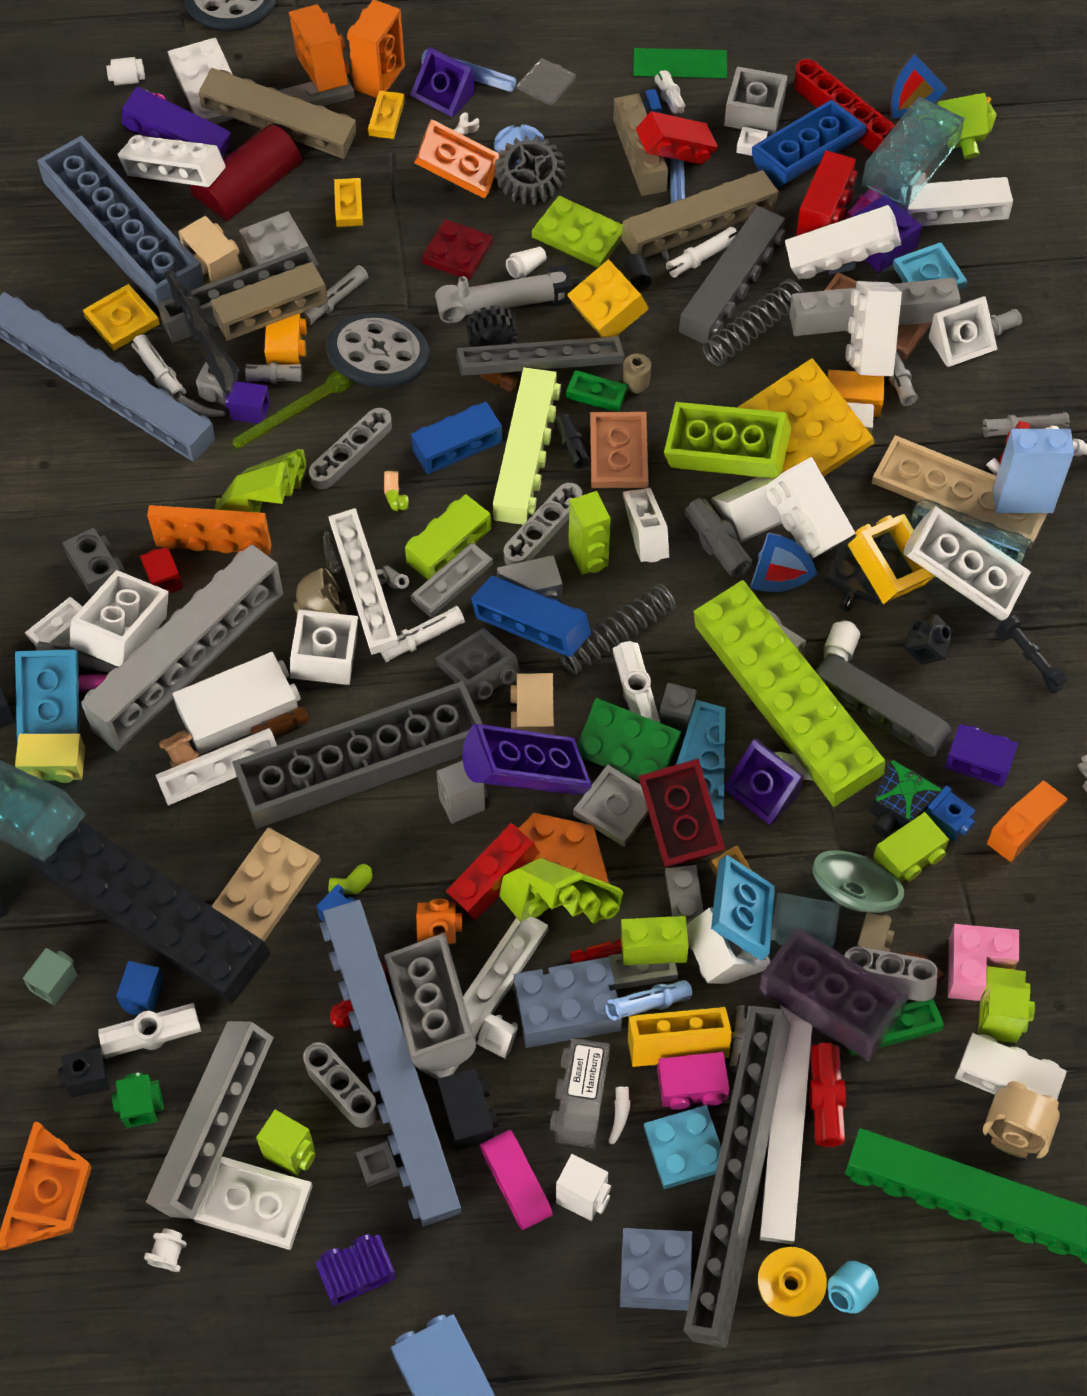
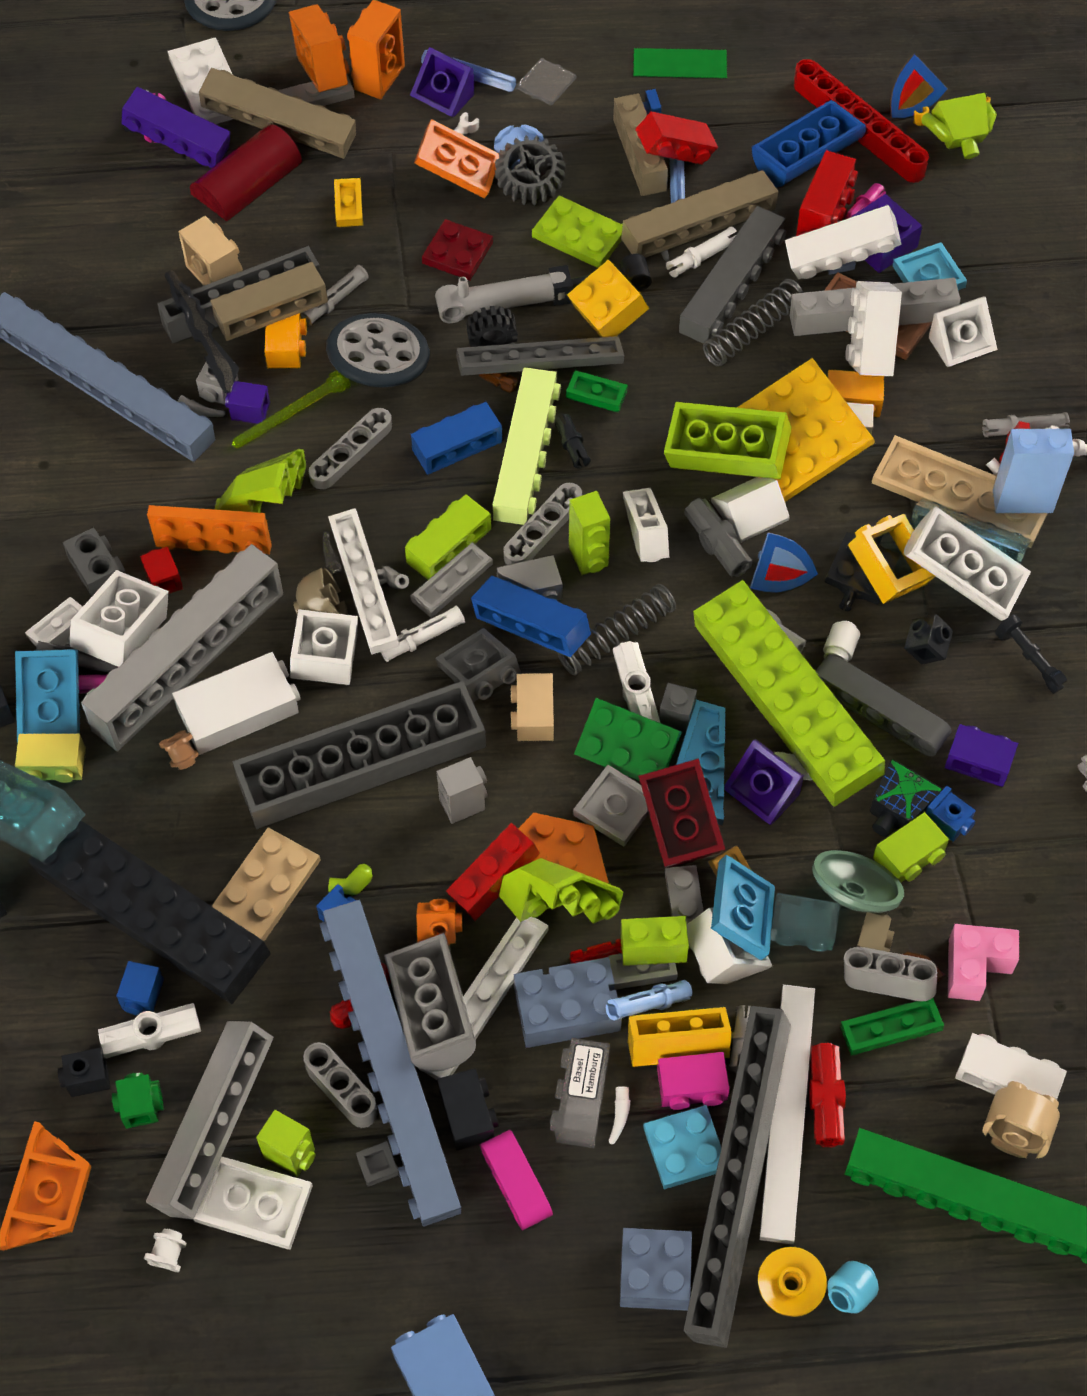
sand green brick [23,948,78,1006] -> none
sand blue brick [37,135,205,308] -> none
yellow plate [83,284,160,351] -> none
white brick [106,57,145,86] -> none
white brick [118,135,226,187] -> none
white pin [131,335,186,401] -> none
white plate [155,728,277,805] -> none
light grey brick [239,211,308,267] -> none
light grey pin [245,362,303,384] -> none
reddish brown axle [251,706,309,737] -> none
dark purple brick [315,1234,396,1307] -> none
yellow plate [368,90,405,139] -> none
arm [384,471,409,511] -> none
dark purple brick [462,723,592,795] -> none
white tile [477,1013,518,1058] -> none
white cone [506,247,547,278] -> none
white brick [556,1154,611,1221] -> none
nougat plate [590,412,649,488] -> none
dark tan brick [623,353,651,394] -> none
white axle [655,71,685,114] -> none
light grey brick [724,67,787,135] -> none
white plate [736,127,768,156] -> none
clear purple brick [759,927,908,1061] -> none
white brick [765,457,855,559] -> none
clear light blue brick [862,96,965,207] -> none
light grey pin [889,351,918,406] -> none
white brick [899,177,1013,226] -> none
lime brick [978,966,1035,1043] -> none
orange slope [987,780,1068,863] -> none
light grey pin [990,309,1022,336] -> none

